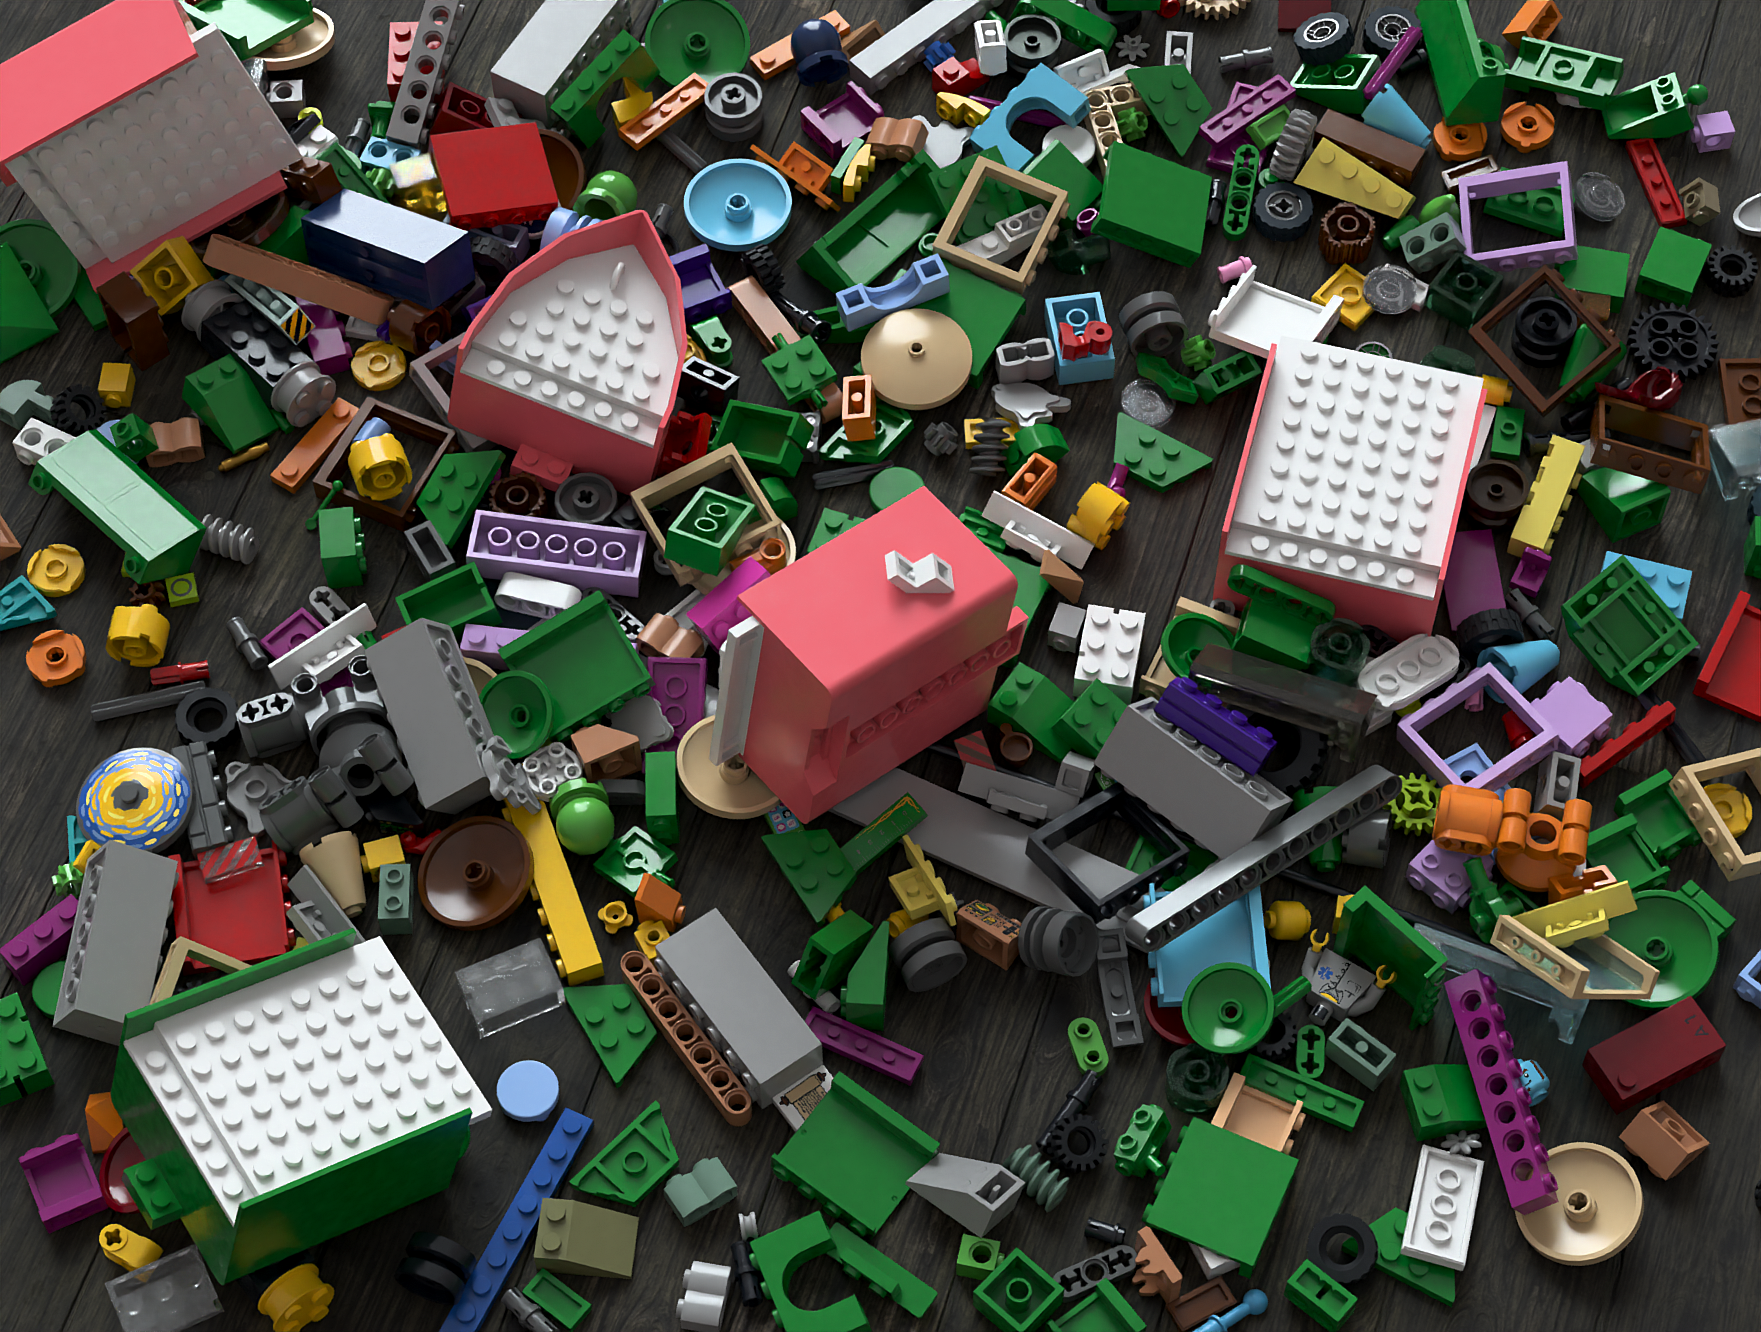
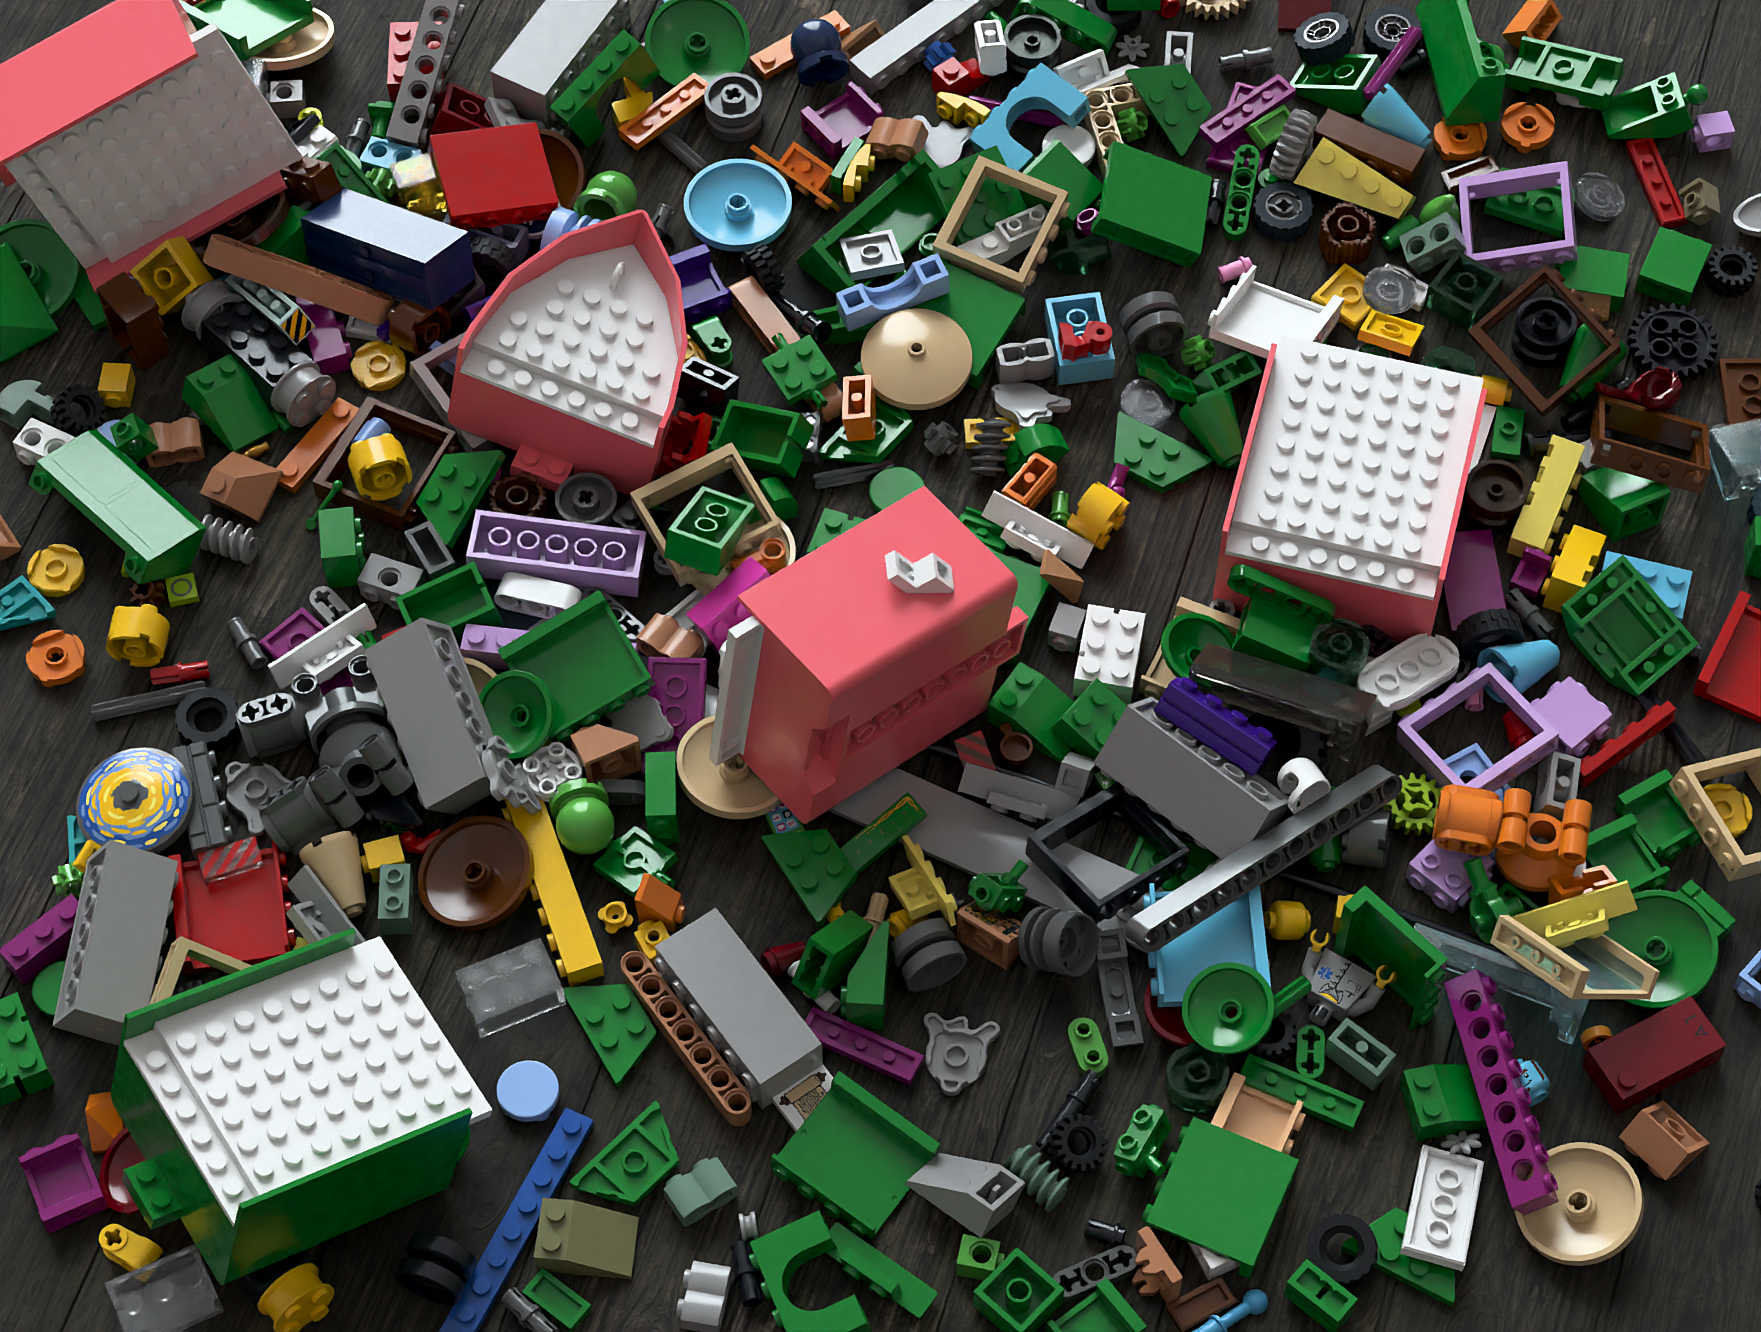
none -> nougat slope [200,451,283,523]
none -> light grey brick [357,553,427,610]
none -> dark red cone [760,941,806,976]
none -> light grey tile [839,229,905,281]
none -> tan axle [863,892,889,950]
none -> light grey tile [923,1012,1000,1096]
none -> green brick [968,859,1029,913]
none -> bright green pin [1048,491,1071,528]
none -> green cone [1179,388,1244,470]
none -> white helmet [1277,758,1331,814]
none -> yellow tile [1357,309,1424,357]
none -> yellow wedge [1541,524,1607,613]
none -> orange tile [1580,1025,1612,1051]

